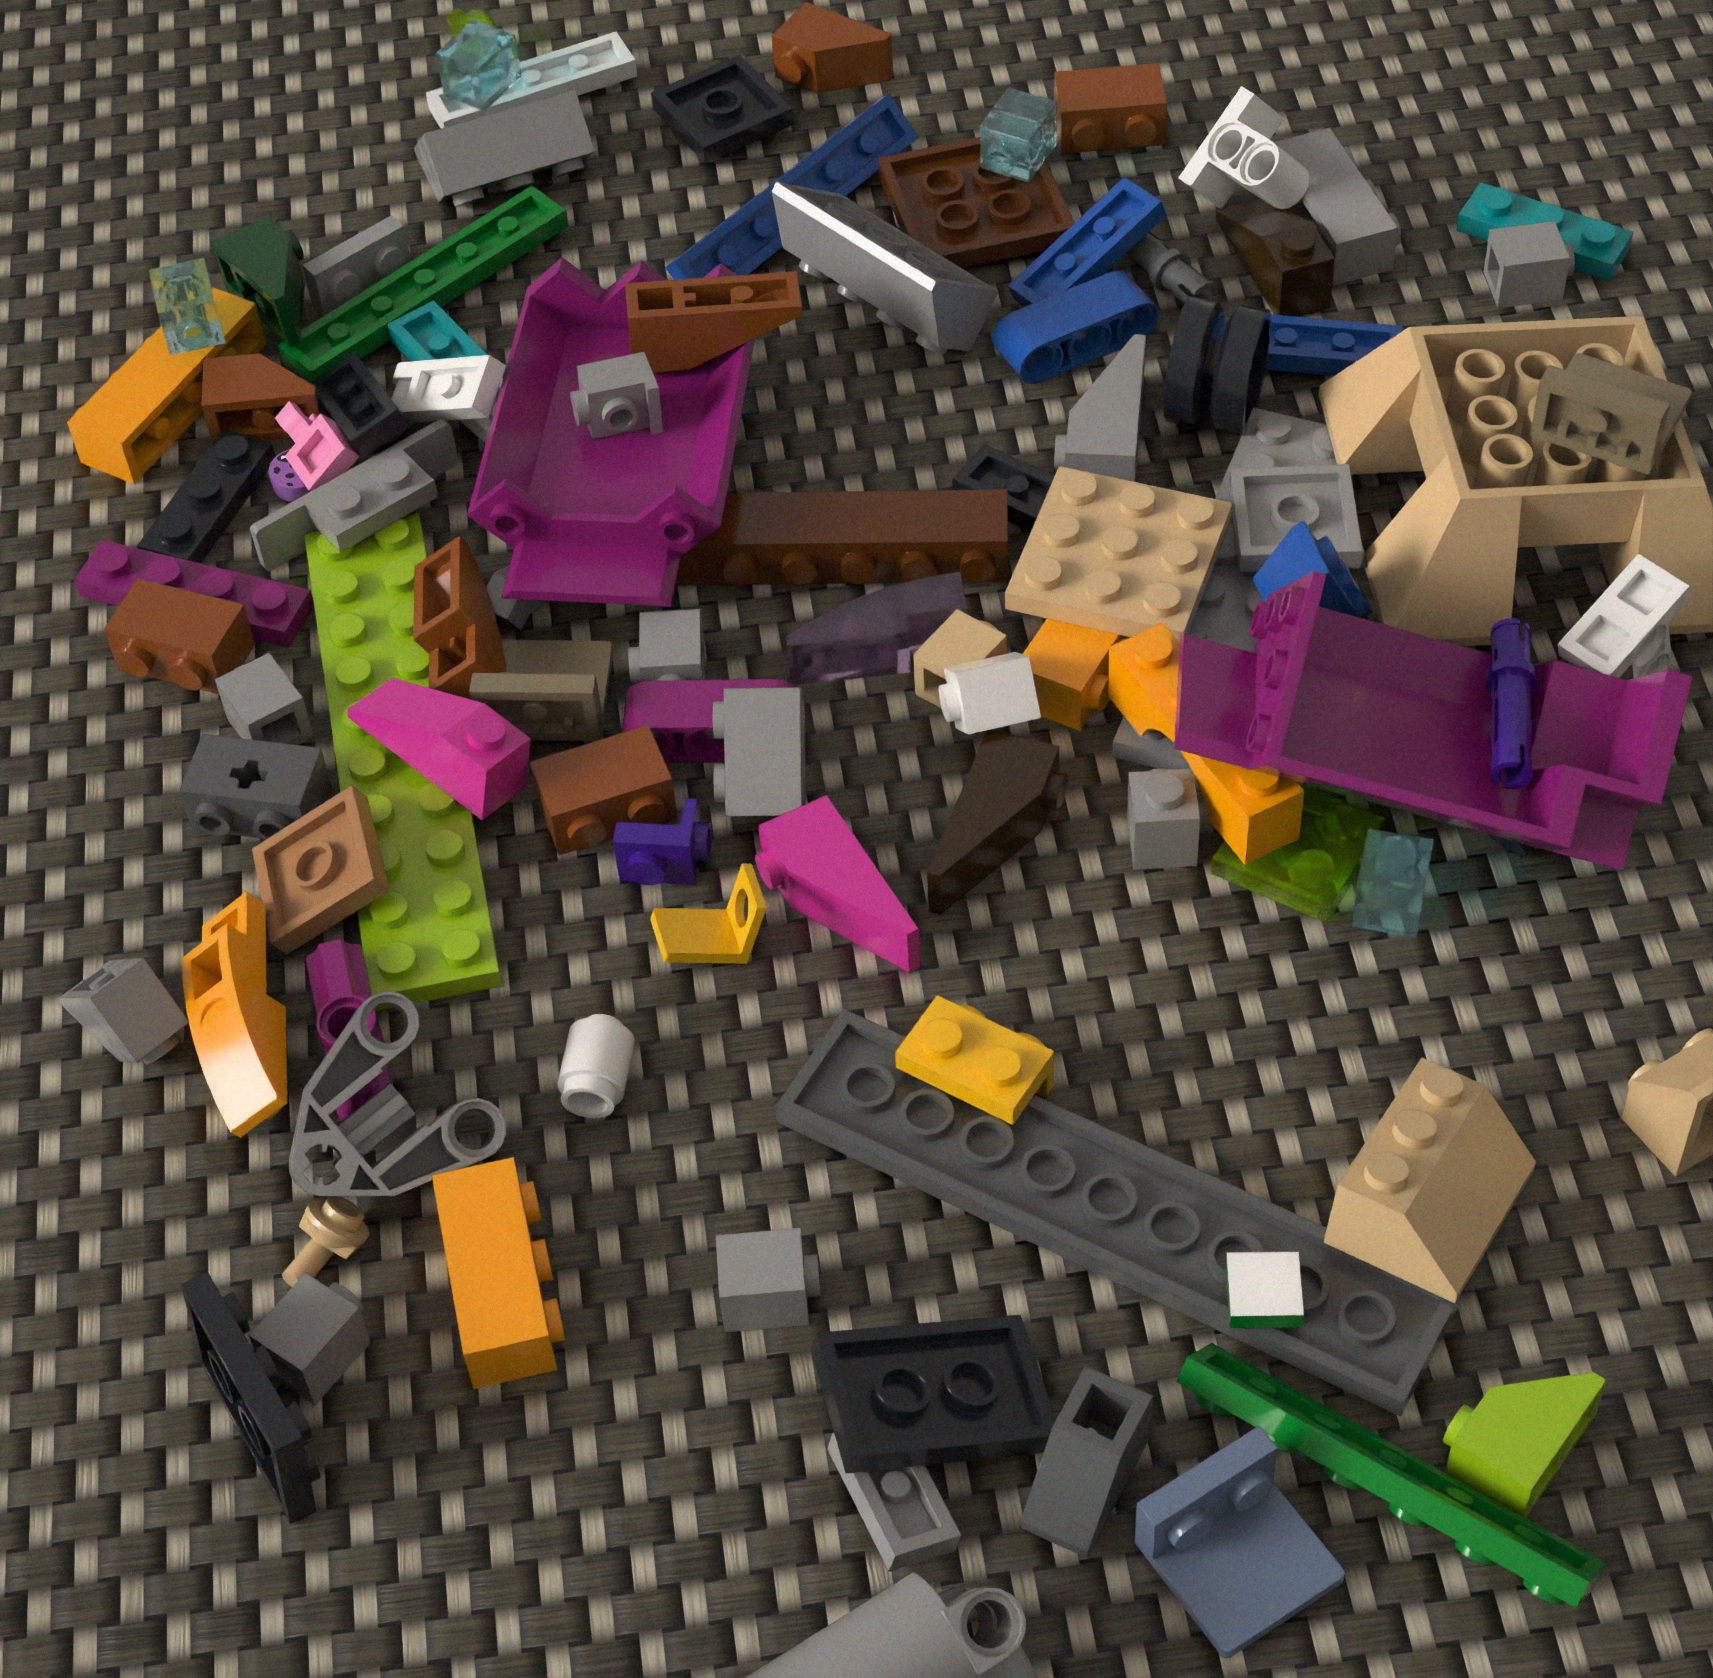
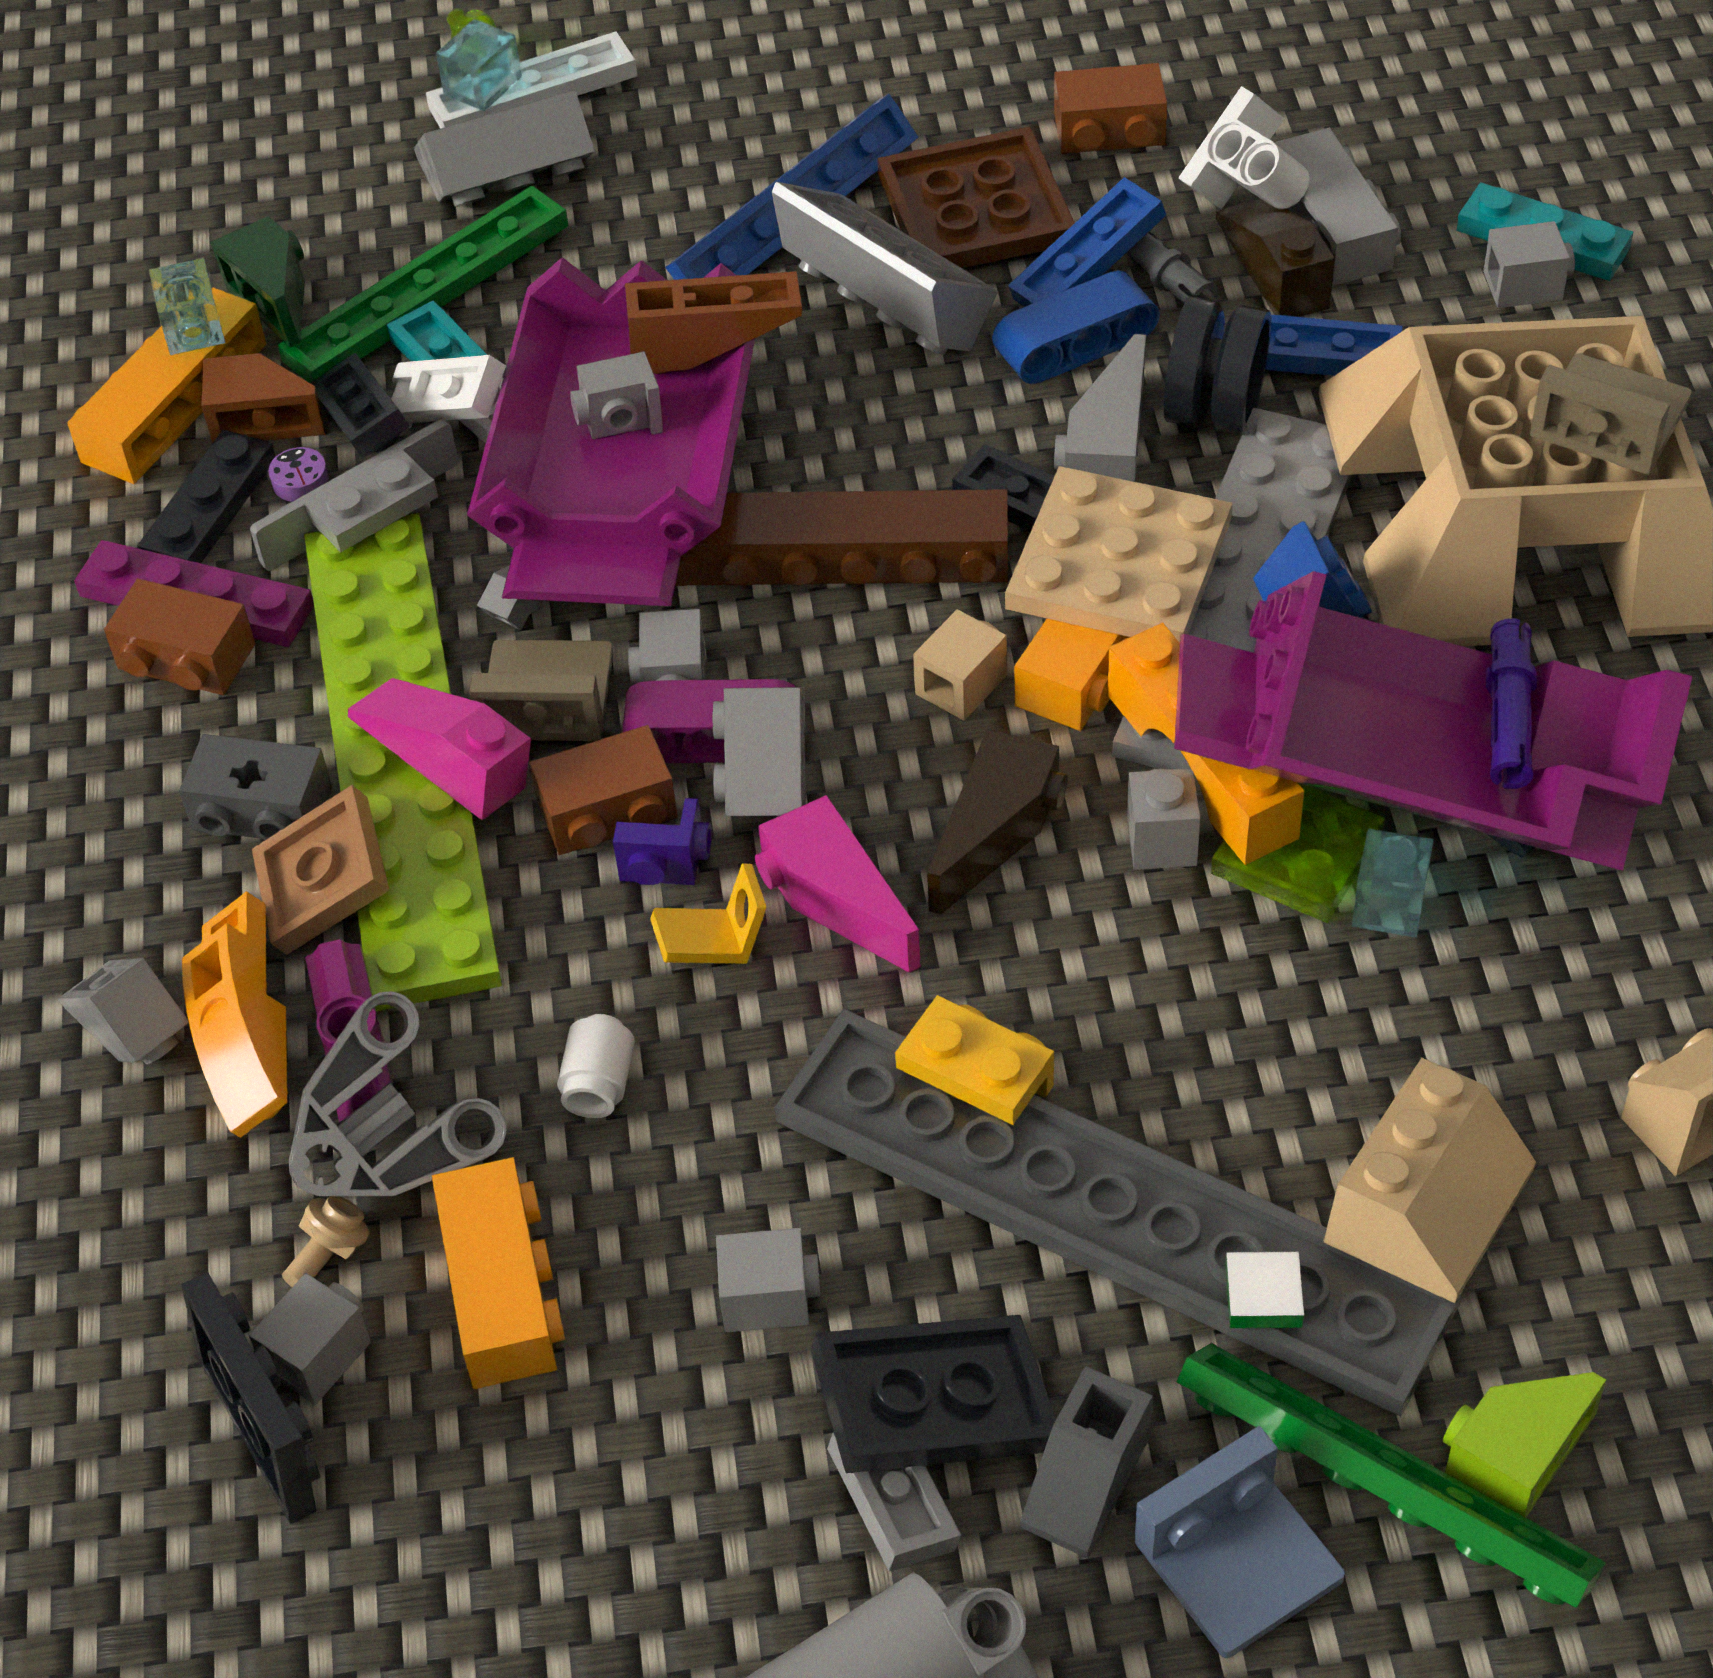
light grey brick [215,653,314,745] -> none
bright pink plate [275,401,360,491] -> none
light grey plate [302,215,411,316] -> none
dark orange slope [413,536,506,700] -> none
black plate [651,54,794,164] -> none
dark orange slope [771,2,893,93] -> none
slope [786,572,967,686] -> none
white brick [939,652,1041,735] -> none
clear light blue brick [980,87,1057,182] -> none
light grey plate [1229,464,1363,572] -> none
white tile [1558,554,1691,680] -> none

